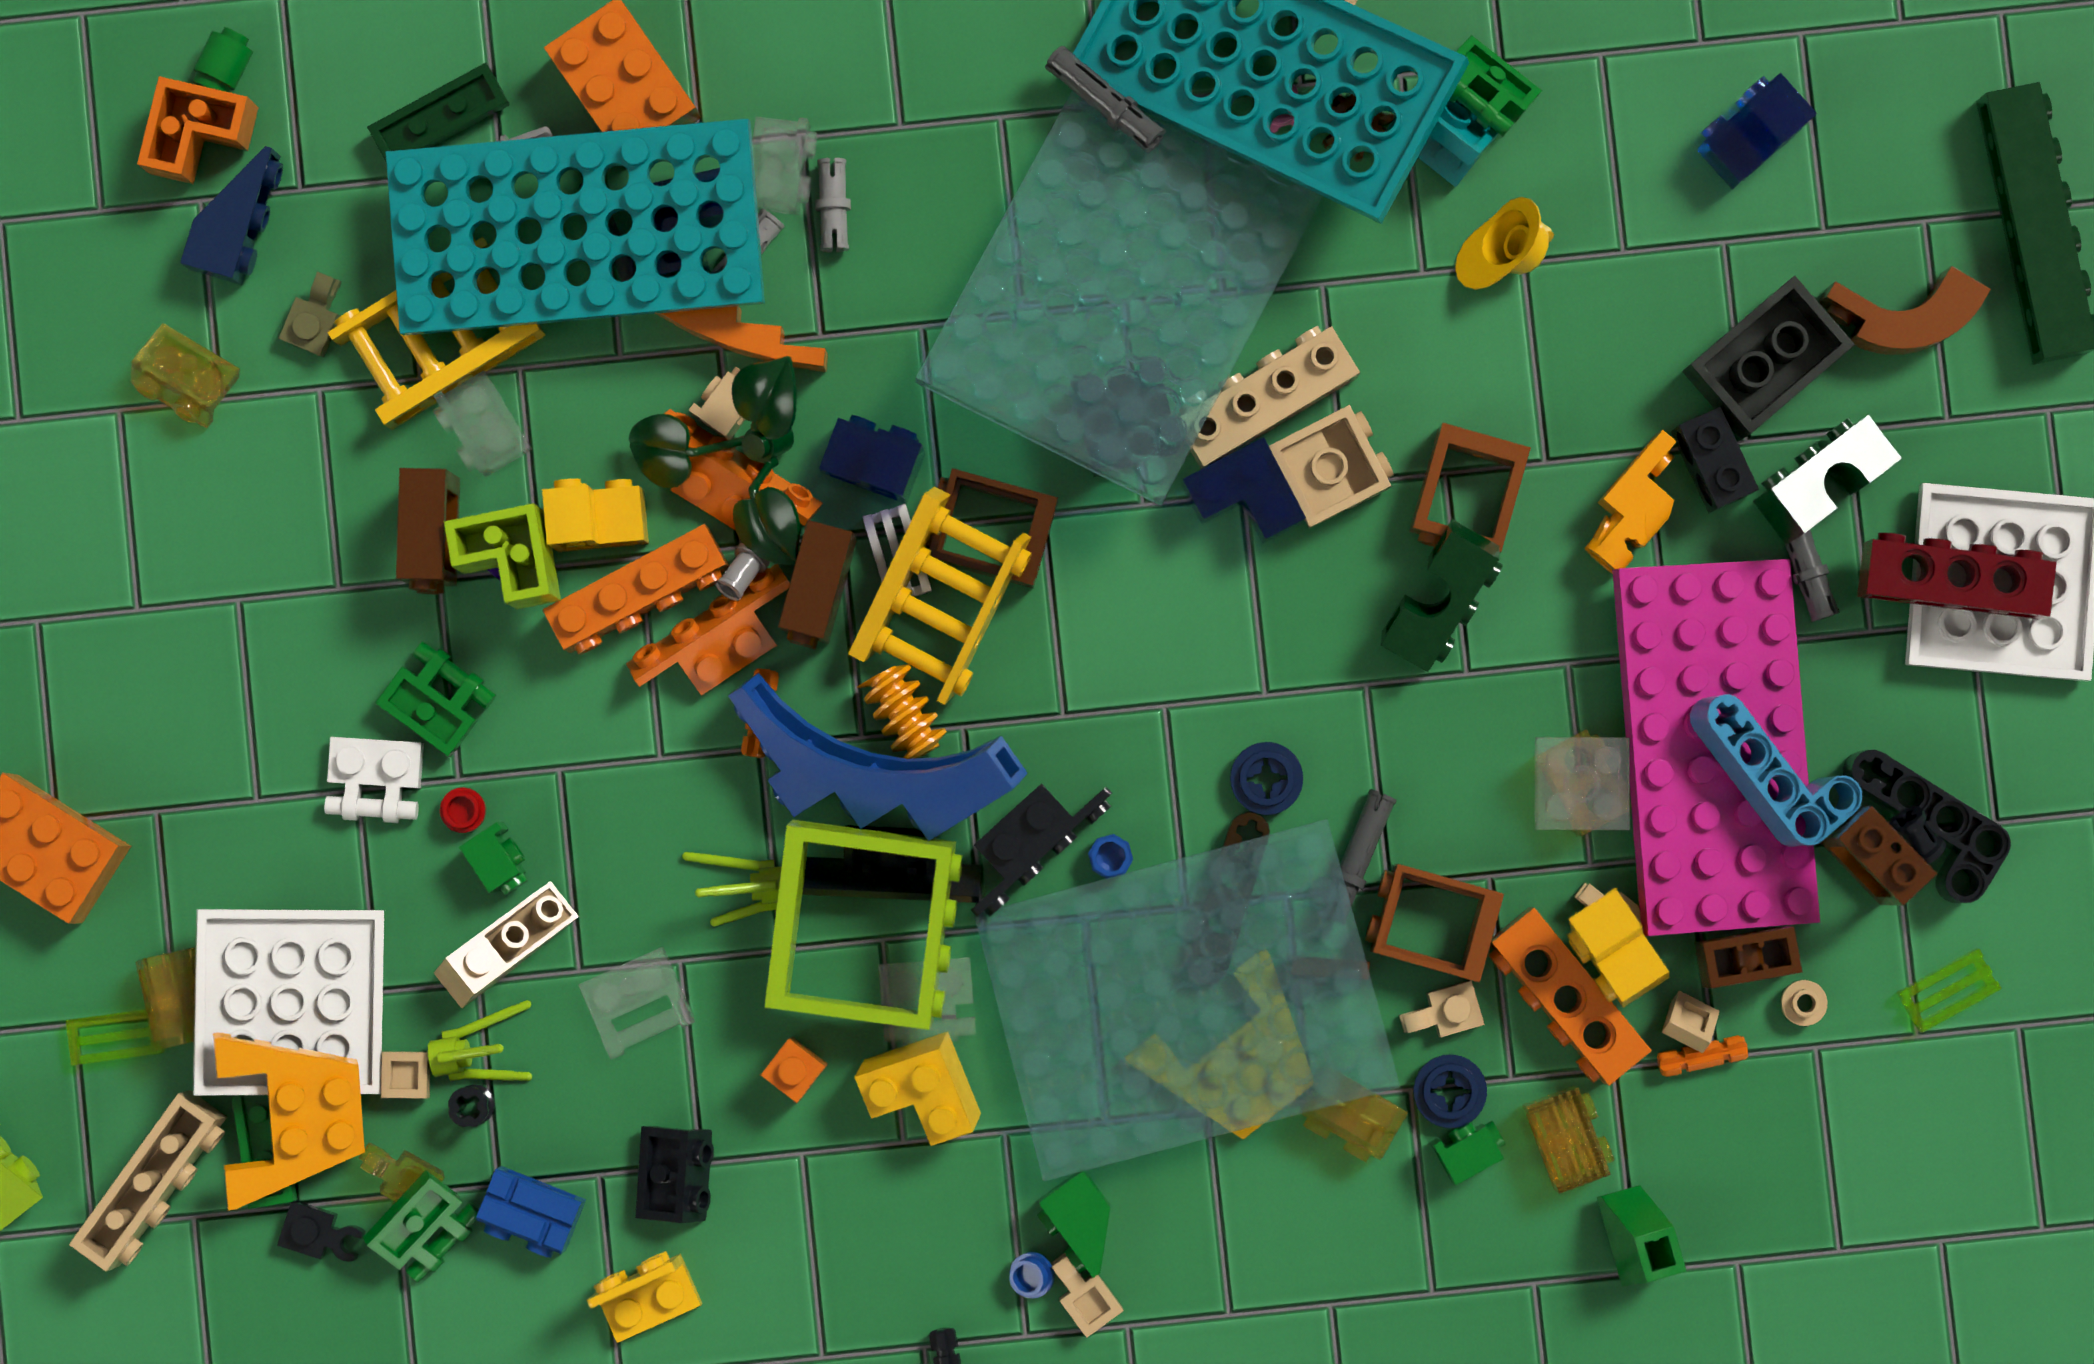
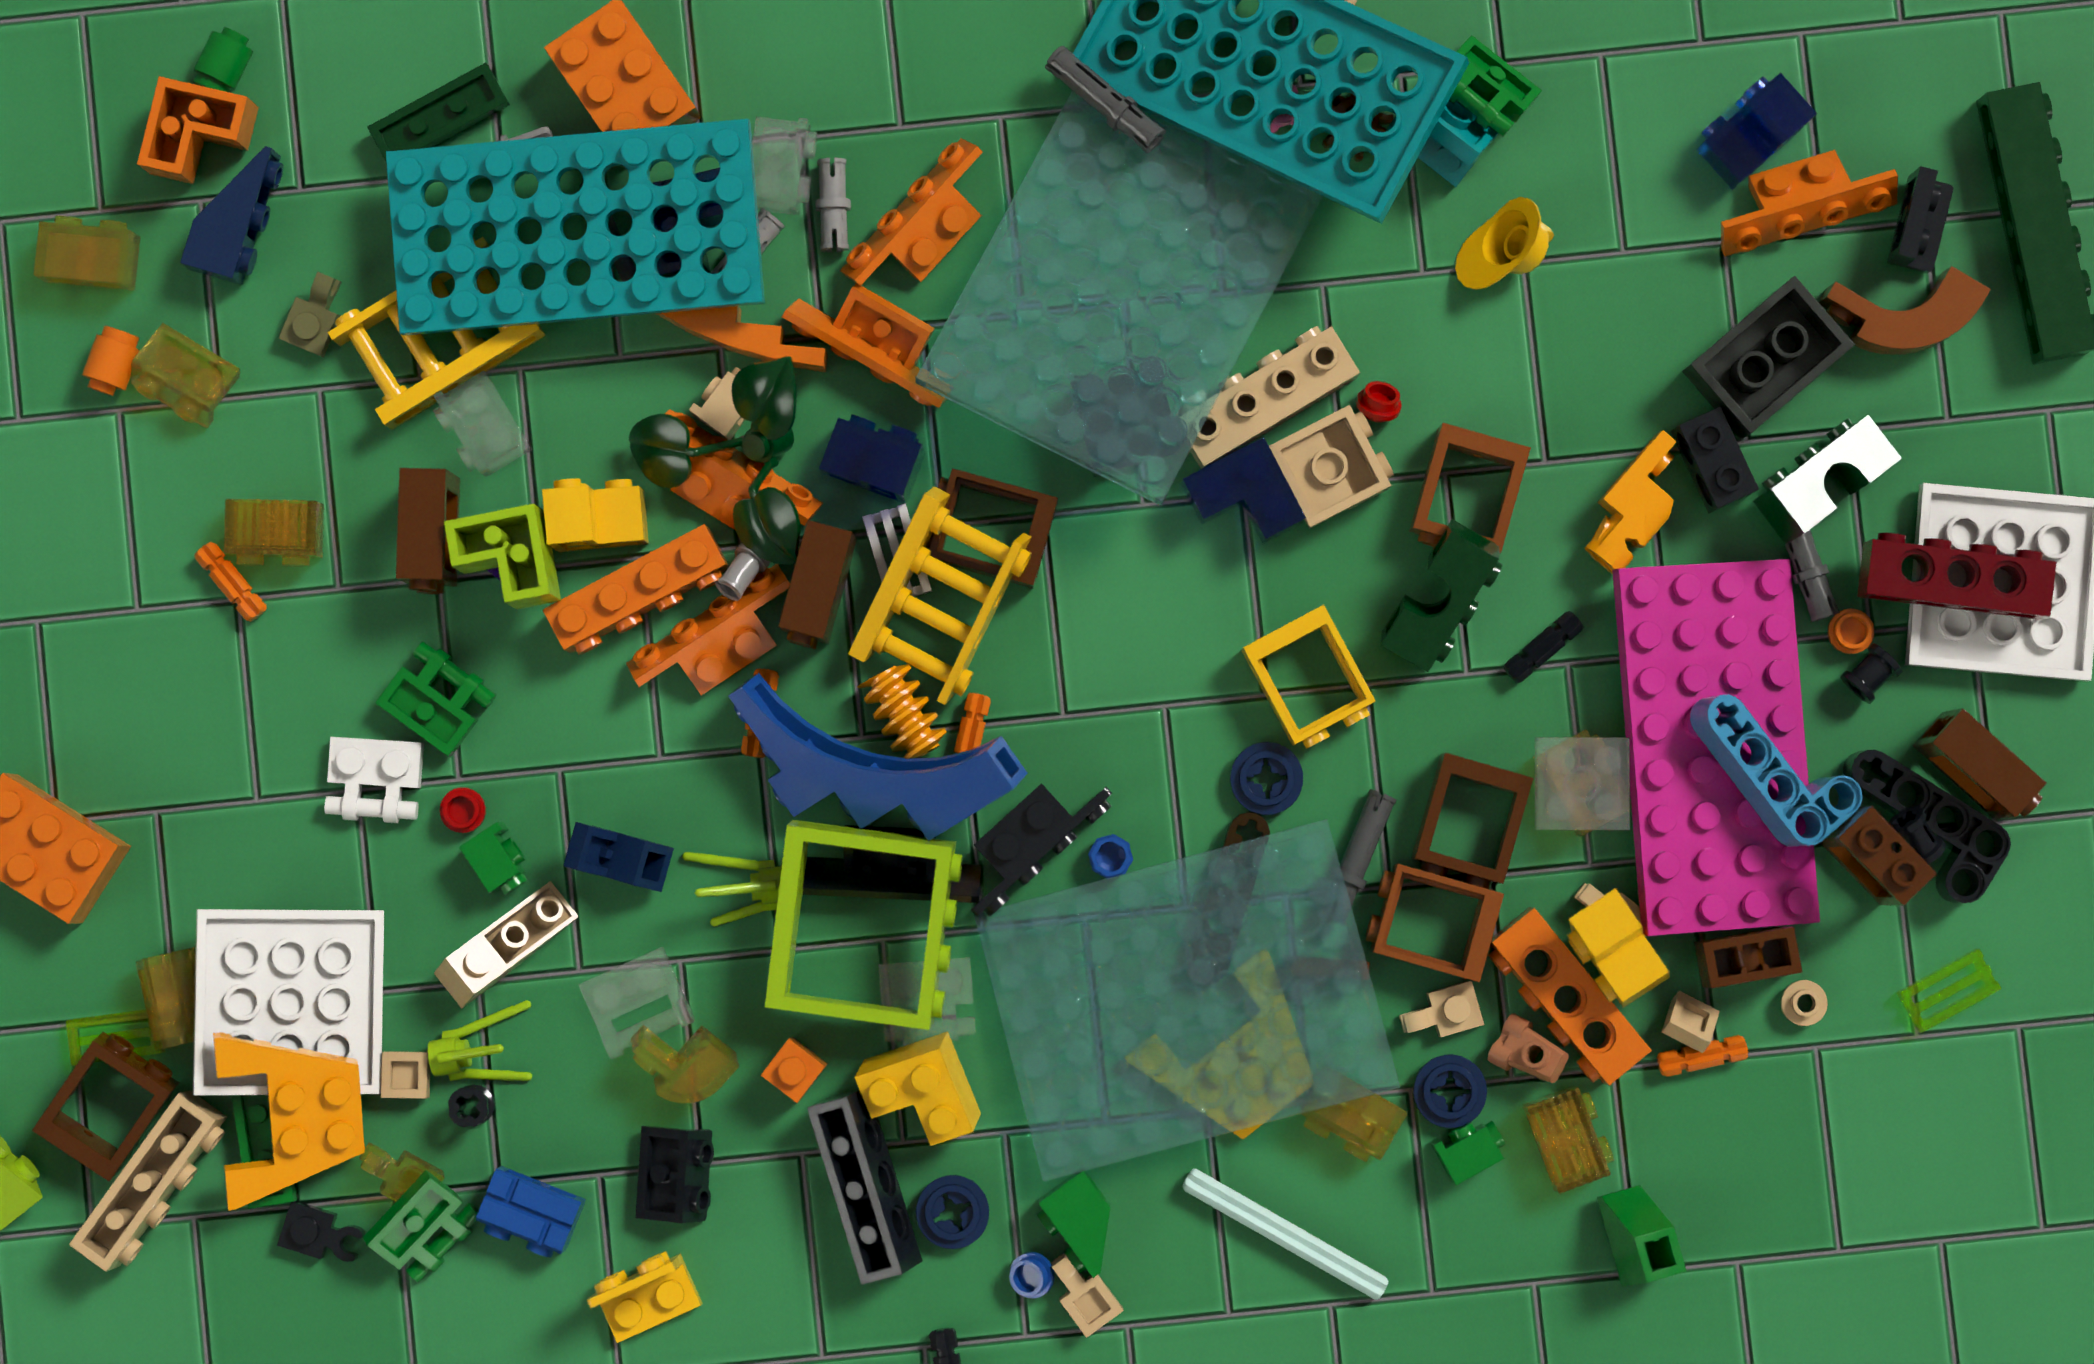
none -> reddish brown window [32,1032,180,1182]
none -> clear yellow brick [34,216,141,291]
none -> orange brick [82,325,140,396]
none -> orange axle [194,542,267,622]
none -> clear yellow brick [224,499,324,567]
none -> dark blue brick [563,822,674,892]
none -> clear yellow brick [631,1025,739,1103]
none -> orange bracket [782,283,954,408]
none -> black brick [807,1089,923,1285]
none -> orange bracket [840,138,983,286]
none -> dark blue gear [916,1175,989,1249]
none -> orange axle [954,692,991,753]
none -> light aqua axle [1182,1169,1389,1300]
none -> yellow window [1241,605,1376,749]
none -> red plate [1356,381,1402,423]
none -> reddish brown window [1411,752,1534,890]
none -> nougat plate [1488,1013,1569,1083]
none -> black axle [1504,611,1584,683]
none -> orange bracket [1721,150,1898,257]
none -> orange plate [1827,609,1874,654]
none -> black bush [1840,643,1903,704]
none -> black bracket [1887,166,1954,273]
none -> reddish brown window [1913,708,2047,819]

